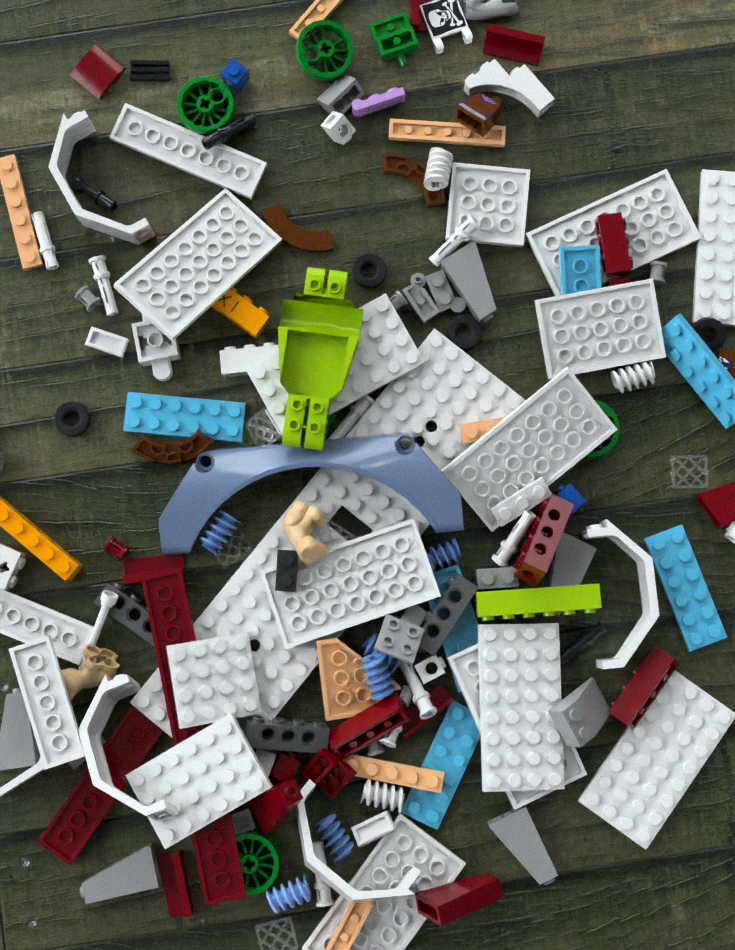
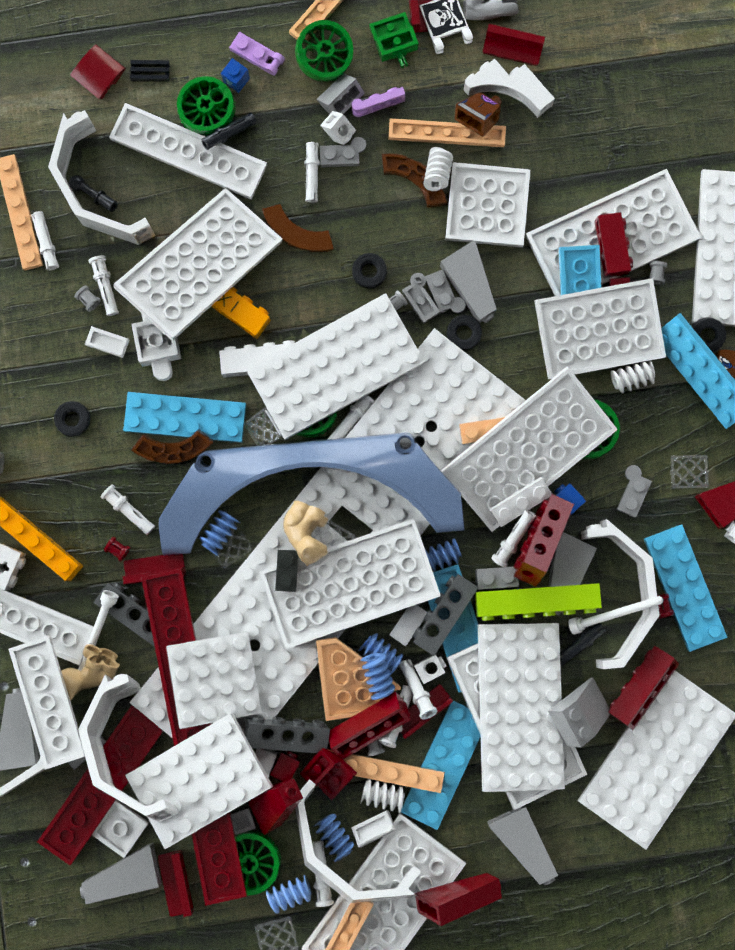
lime piece [278,267,363,451] -> none
light grey plate [374,614,424,665] -> none
white pin [429,214,482,267] -> none
none -> white tile [92,800,149,858]
none -> white pin [101,484,155,535]
none -> lavender plate [229,32,285,76]
none -> white pin [304,142,320,203]
none -> light grey hinge [320,137,366,167]
none -> white piece [568,596,663,635]
none -> light grey hinge [616,465,652,518]
none -> dark red bush [657,593,674,618]

